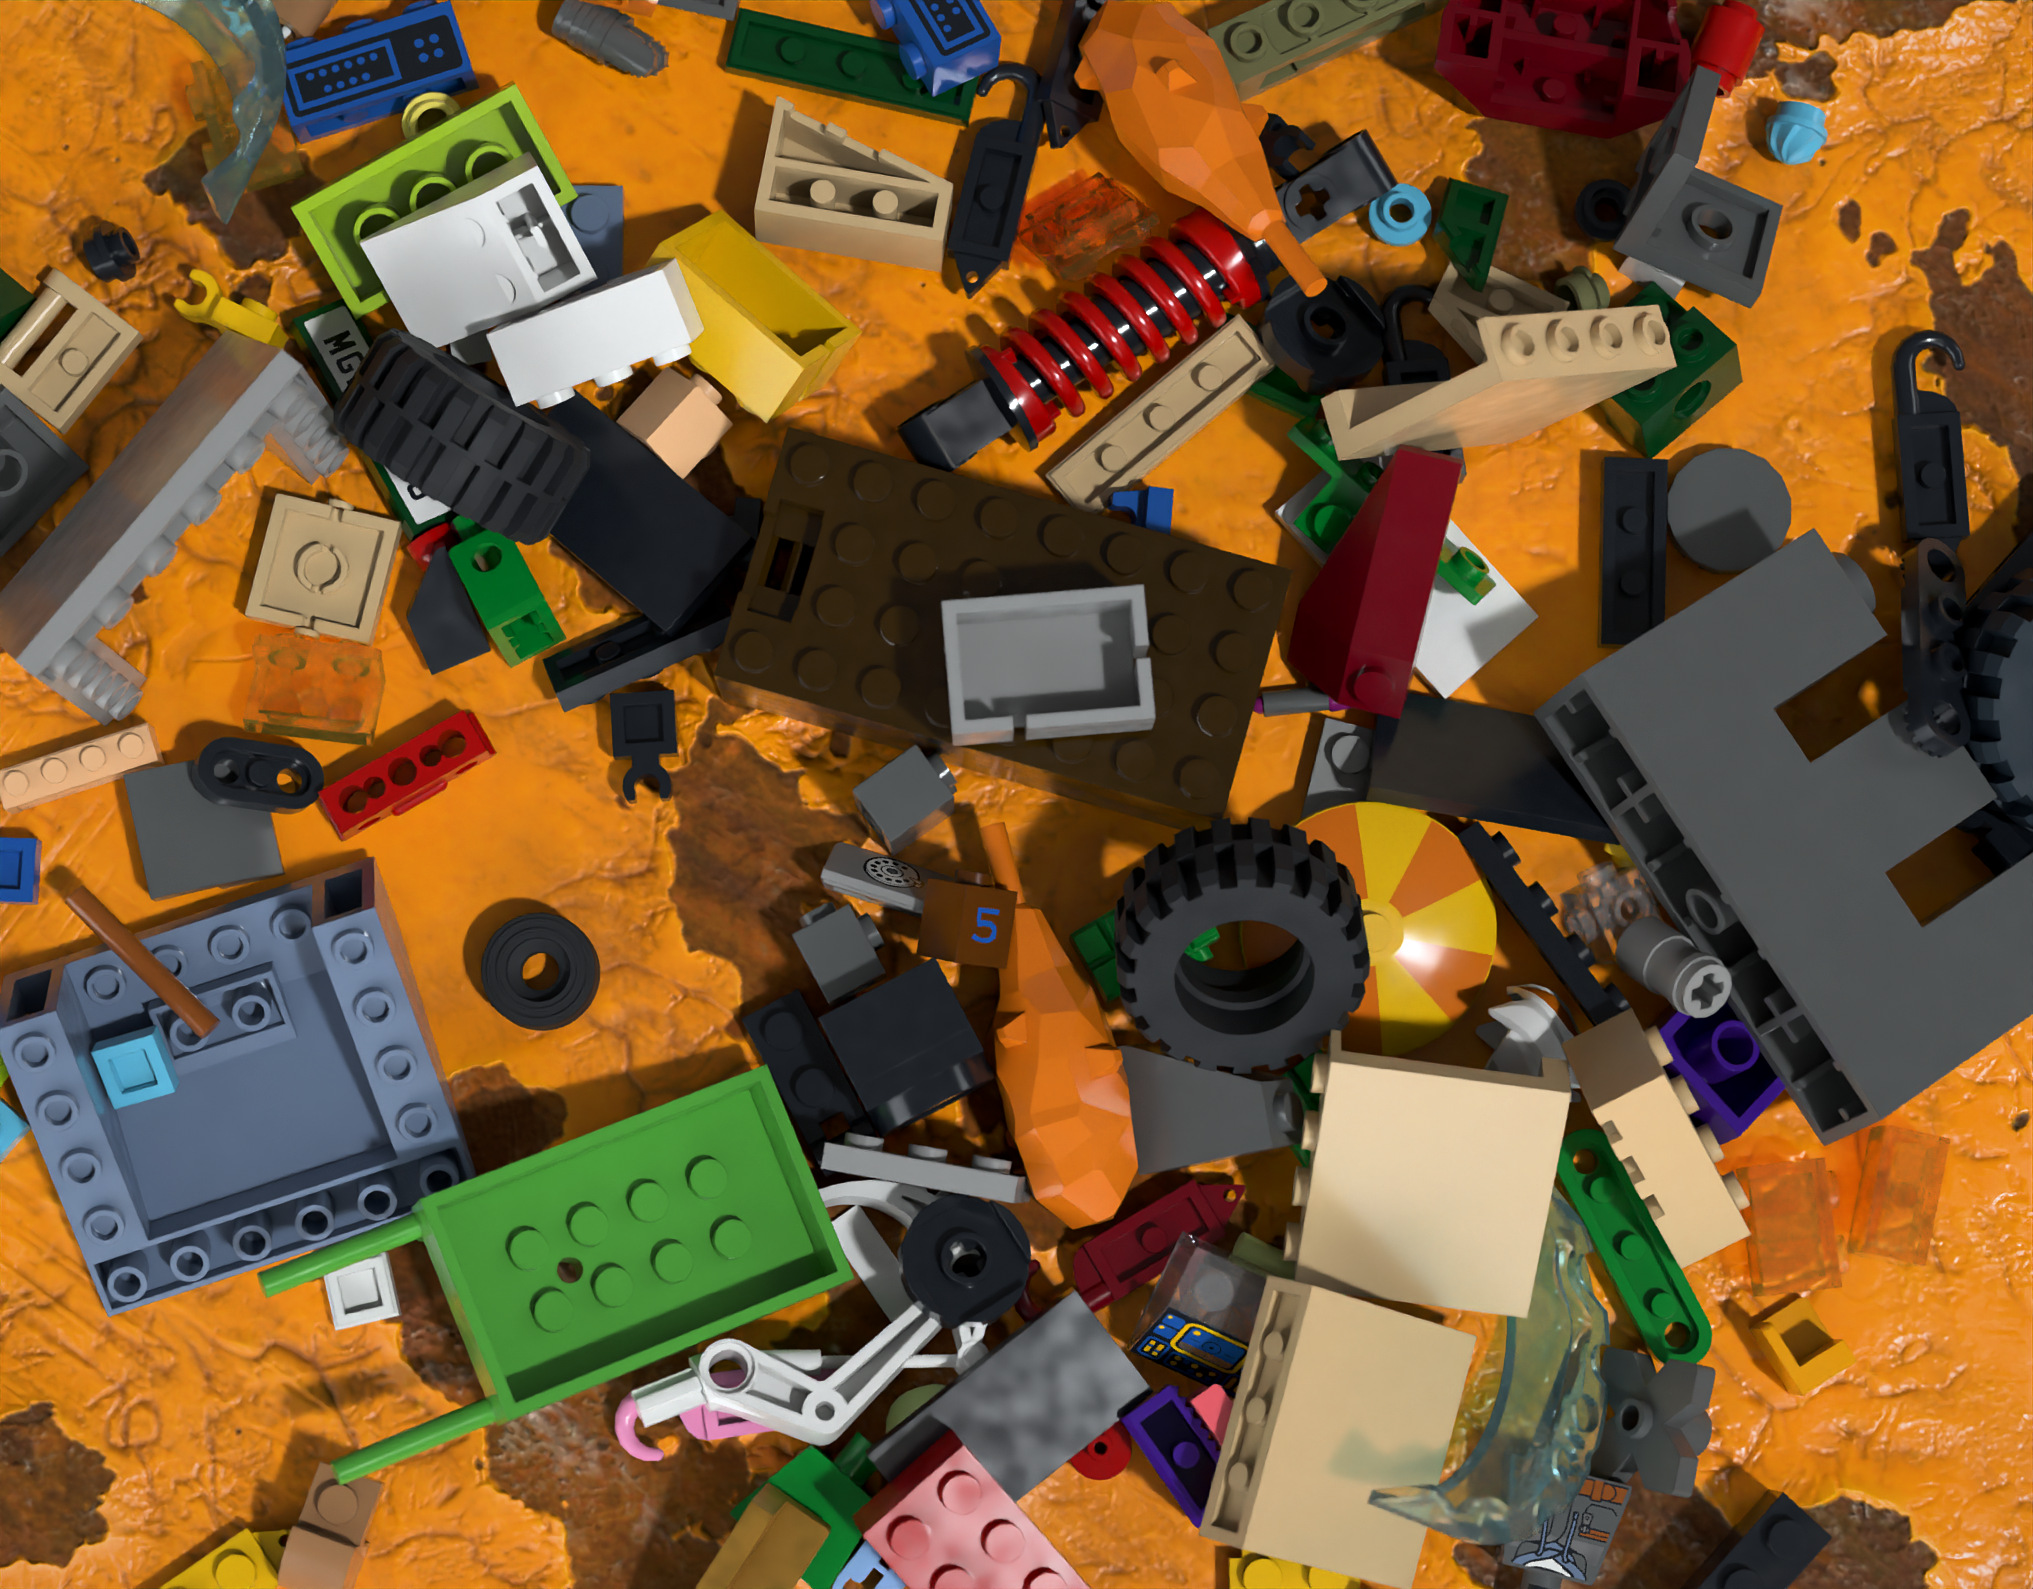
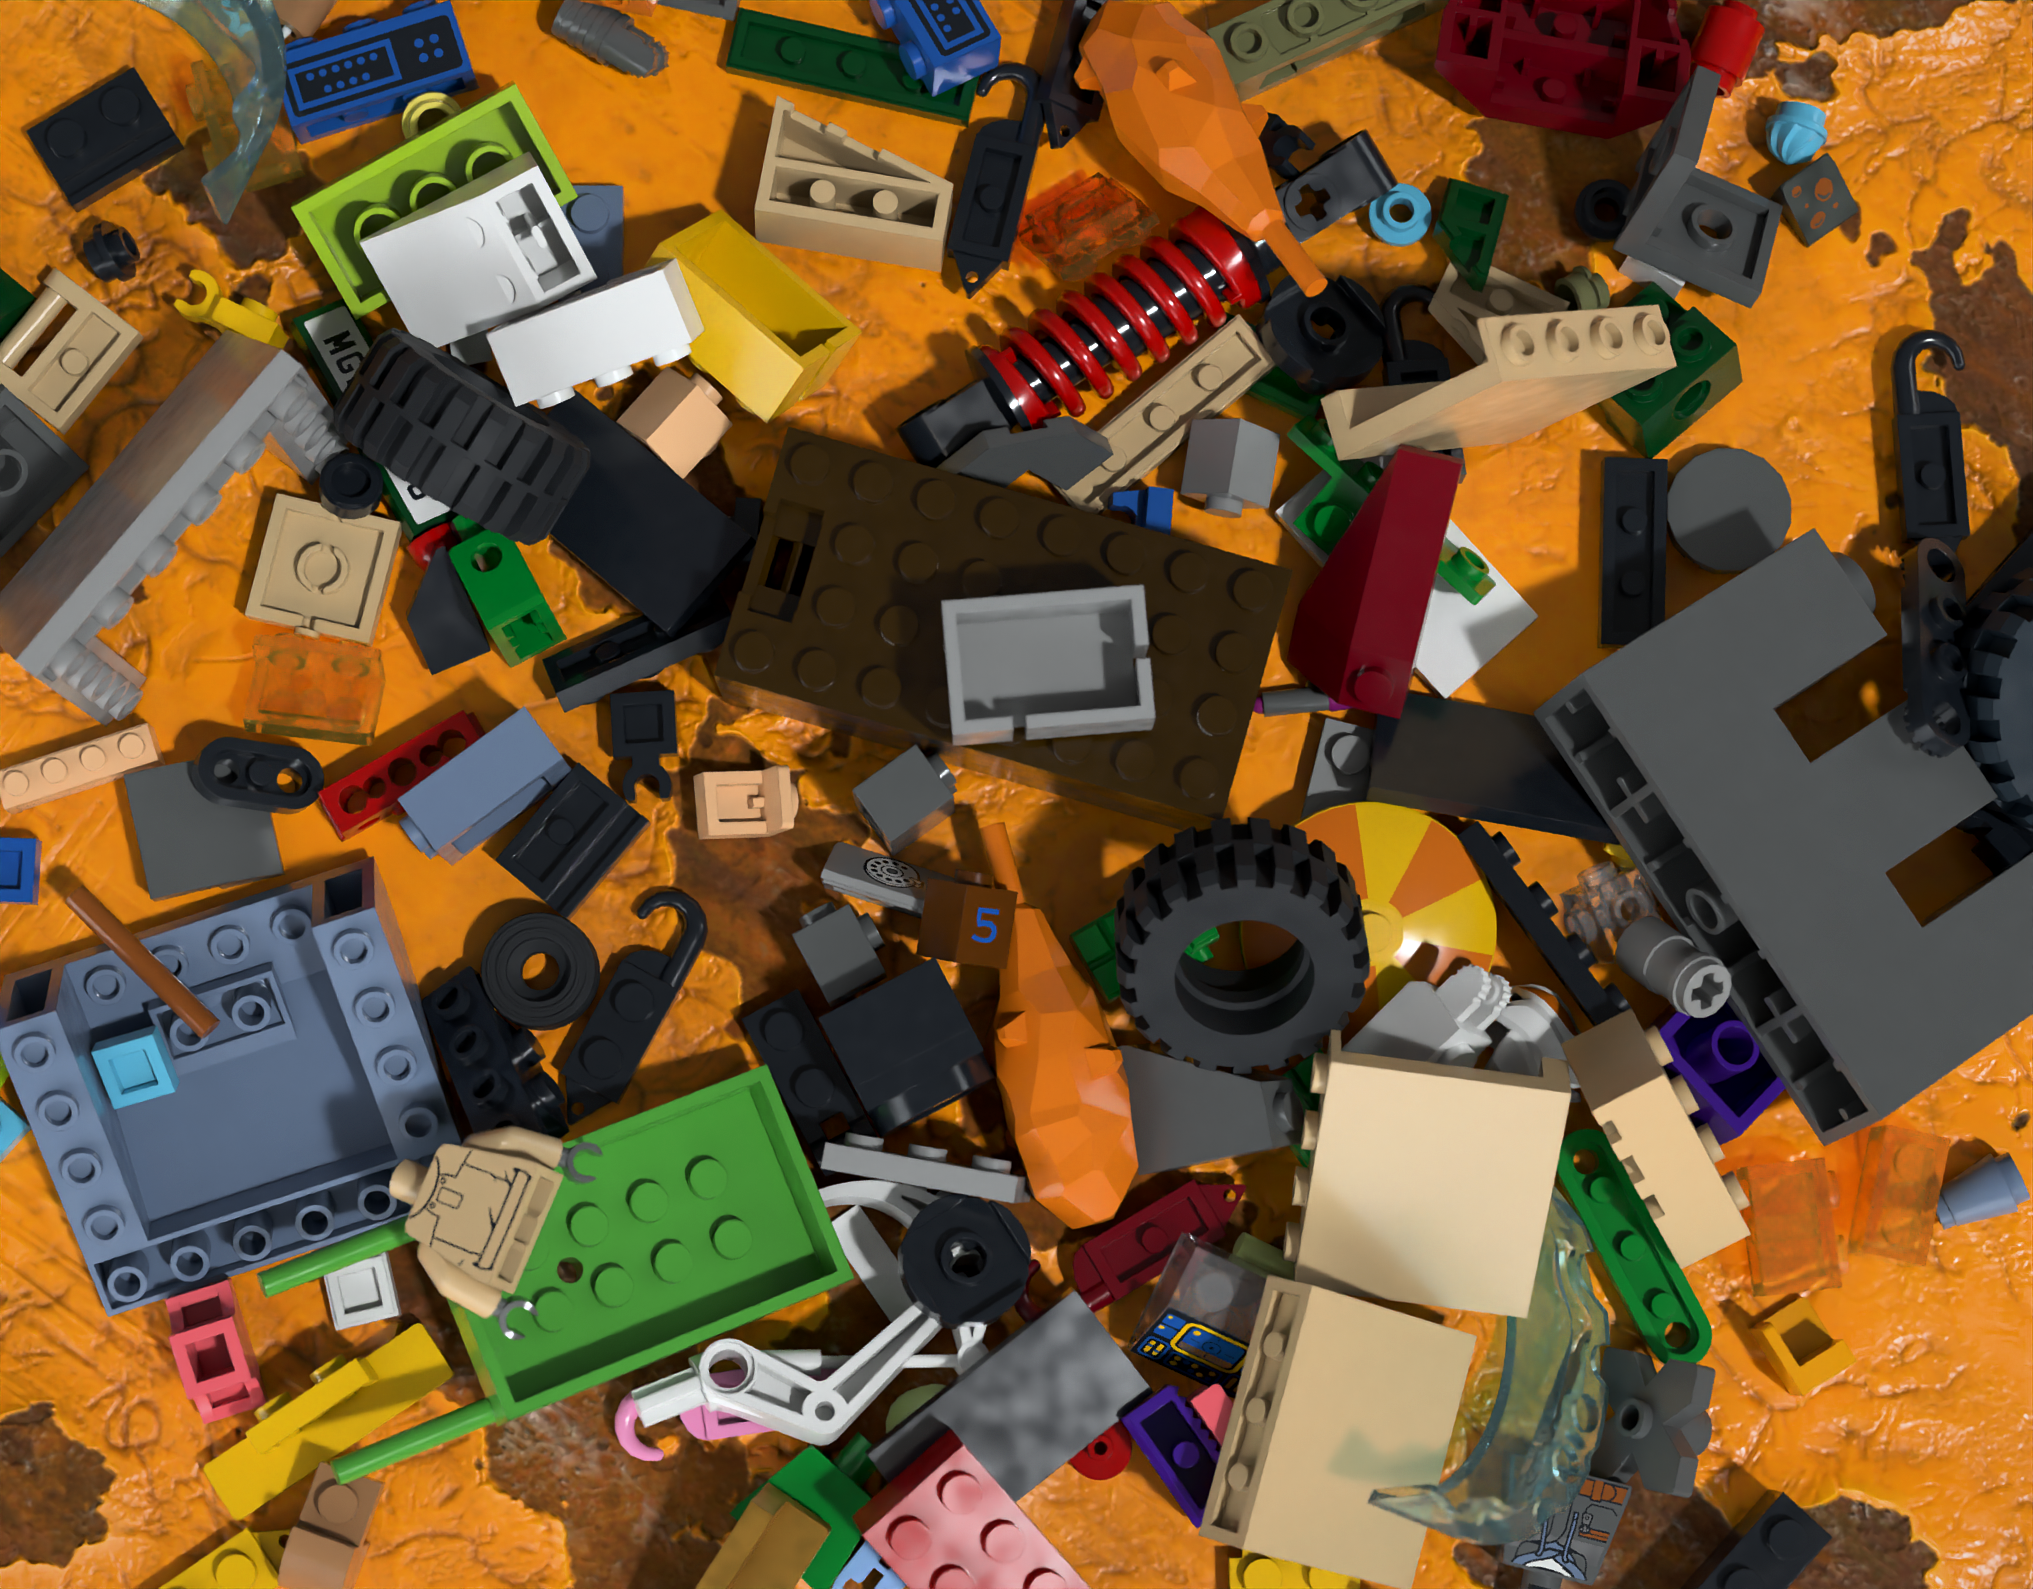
none -> black plate [26,67,185,213]
none -> coral brick [165,1277,269,1424]
none -> yellow bracket [203,1323,454,1520]
none -> black tile [318,453,384,520]
none -> tan torso [389,1126,603,1340]
none -> sand blue window [397,706,571,866]
none -> black bracket [422,966,570,1139]
none -> black plate [496,762,651,921]
none -> black plate [560,889,708,1126]
none -> light nougat bracket [693,765,799,839]
none -> dark grey tile [936,416,1114,491]
none -> light grey brick [1180,418,1280,518]
none -> white hinge [1341,964,1513,1068]
none -> pearl dark grey slope [1770,153,1859,248]
none -> sand blue cone [1927,1152,2031,1230]

